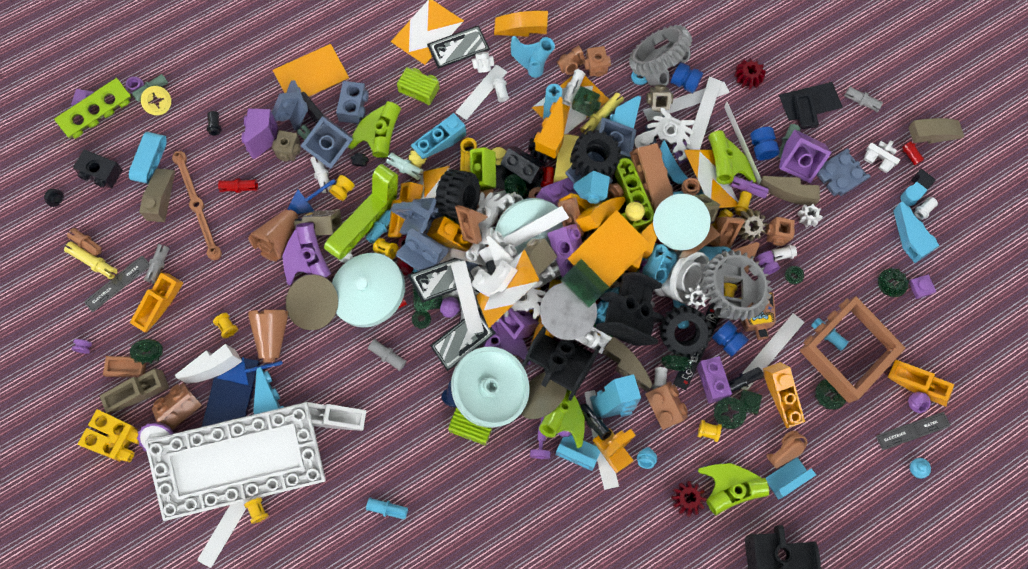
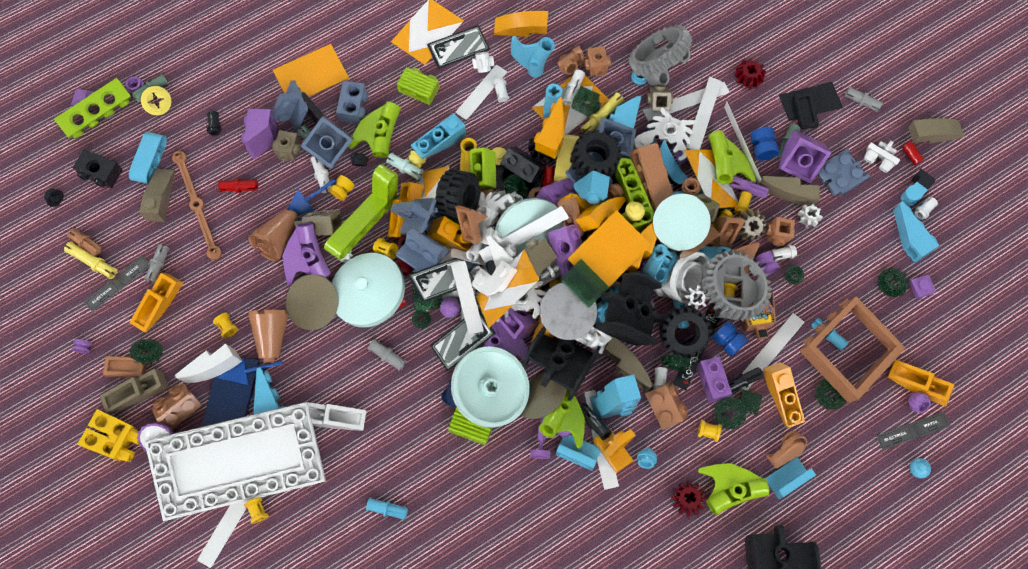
medium azure axle [366,210,391,244] -> none
blue wheel [670,62,704,94] -> none

